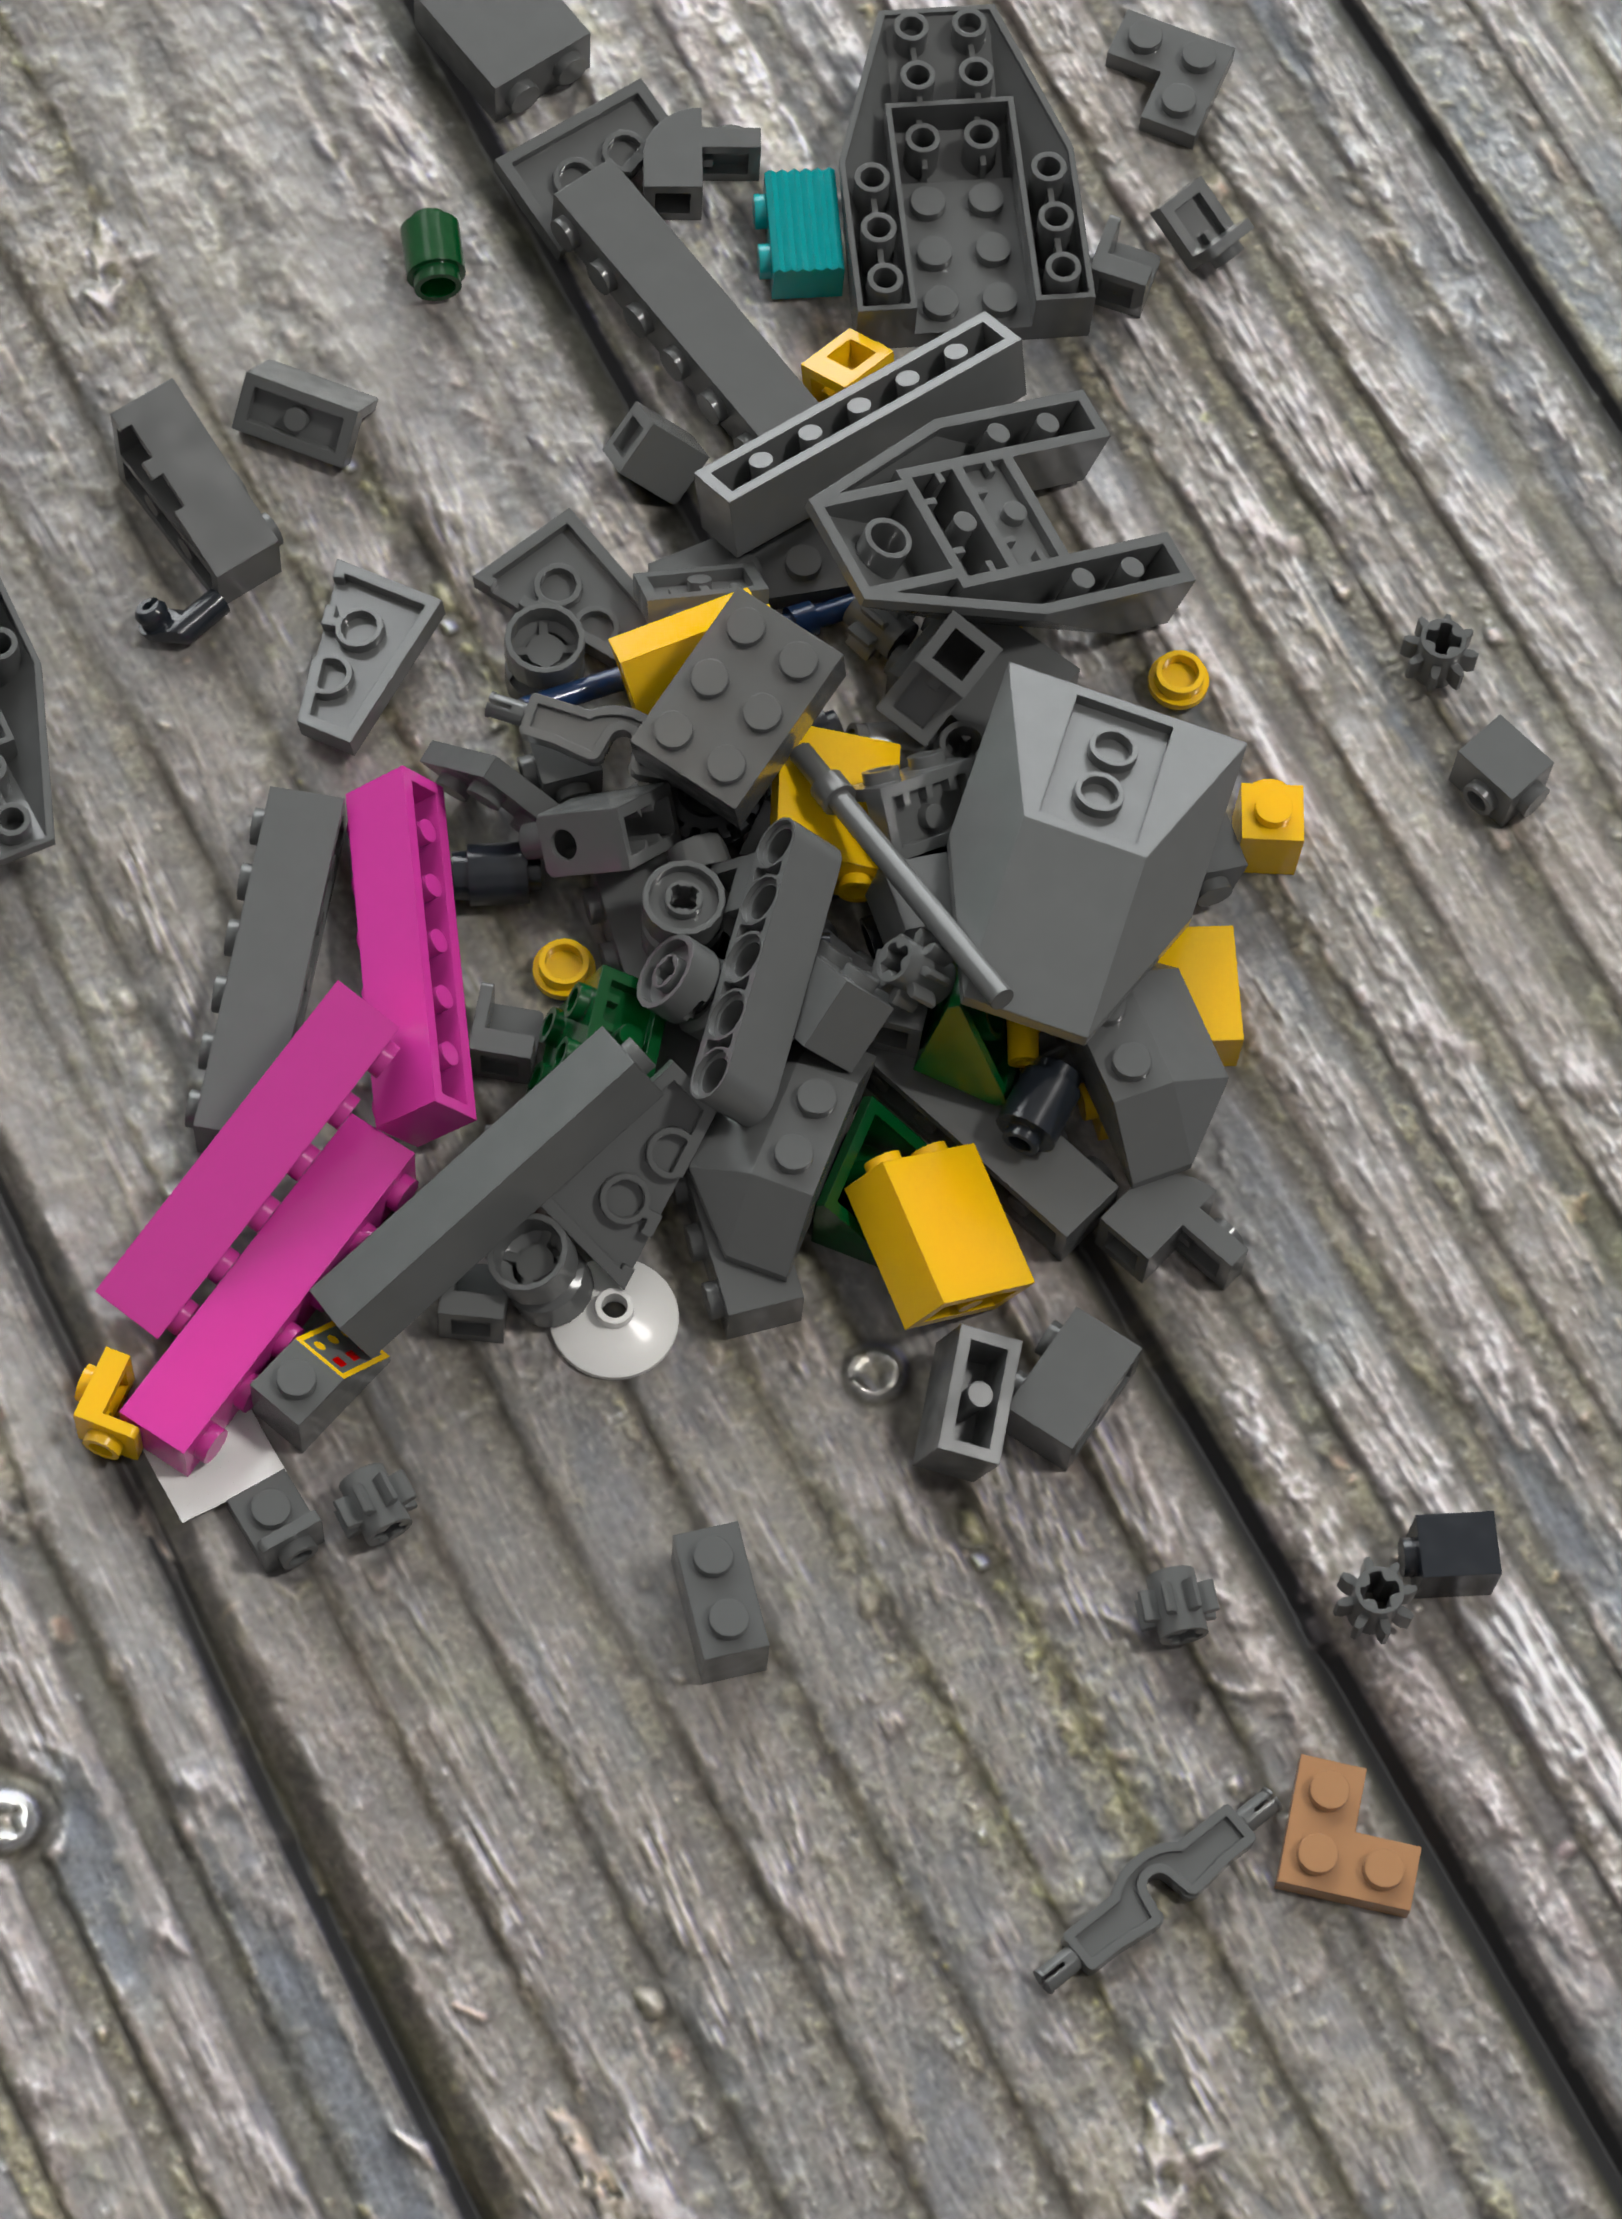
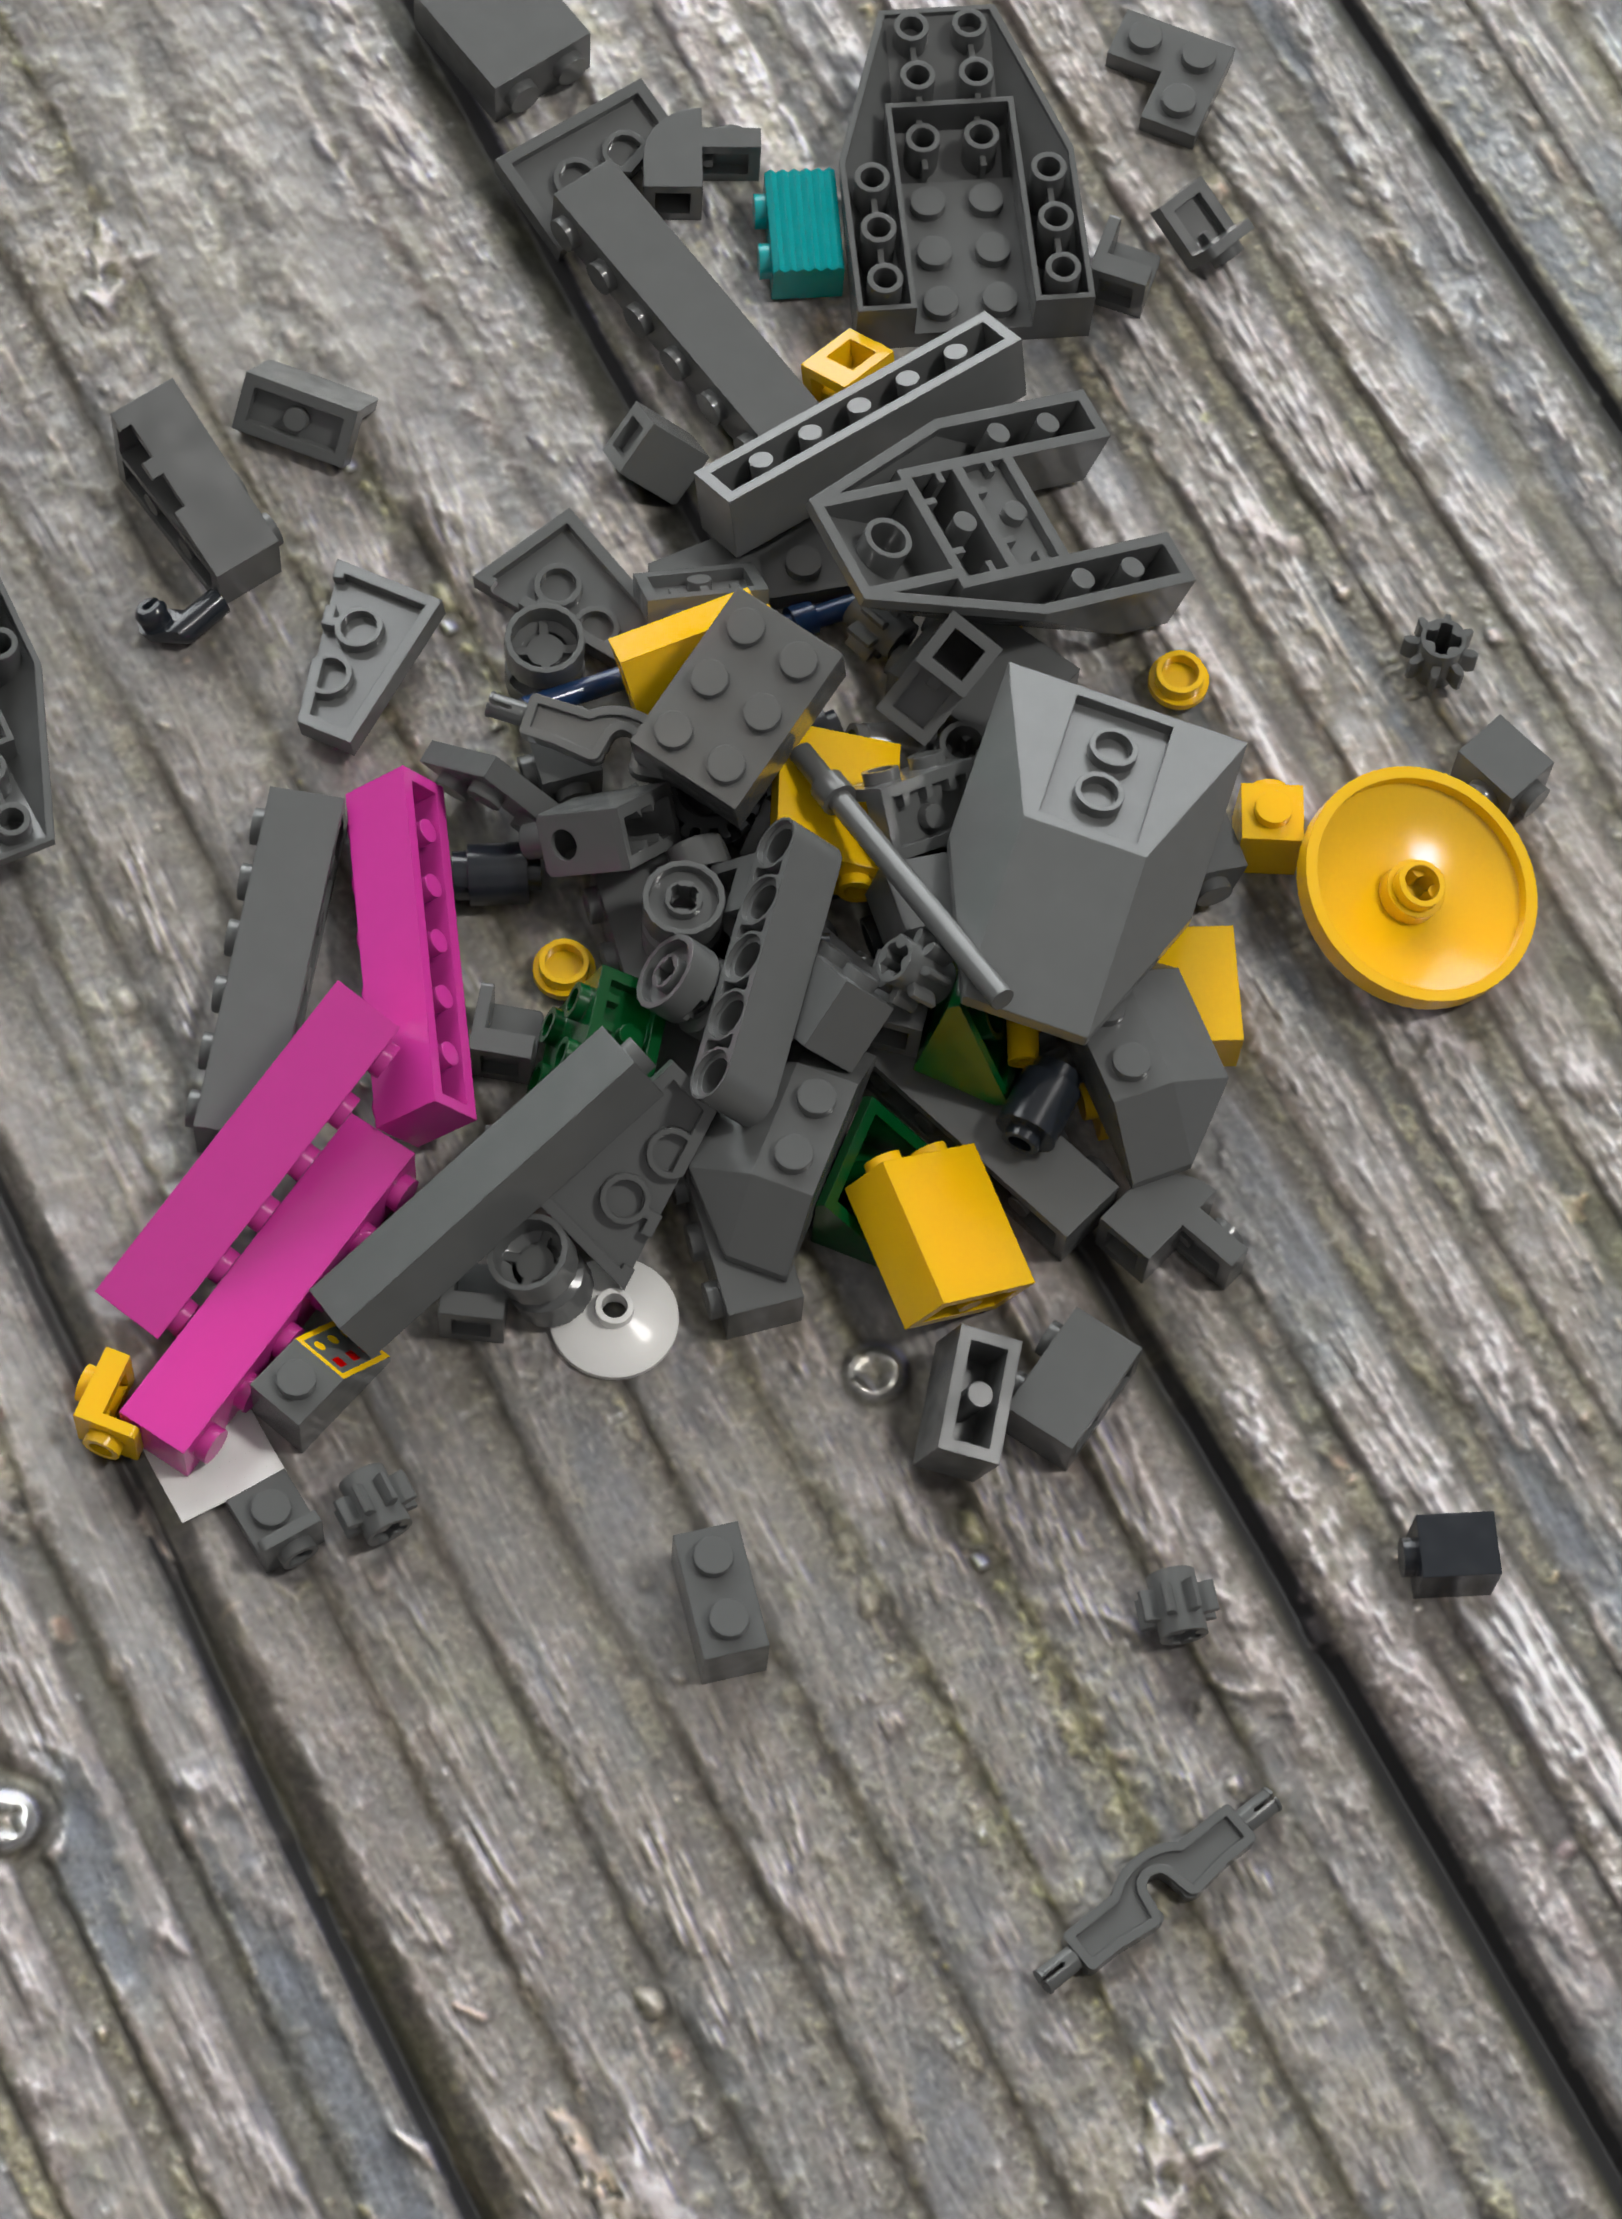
dark green brick [400,208,466,301] -> none
medium nougat plate [1274,1754,1422,1918] -> none
dark grey gear [1333,1557,1418,1644] -> none
none -> yellow dish [1296,766,1538,1010]

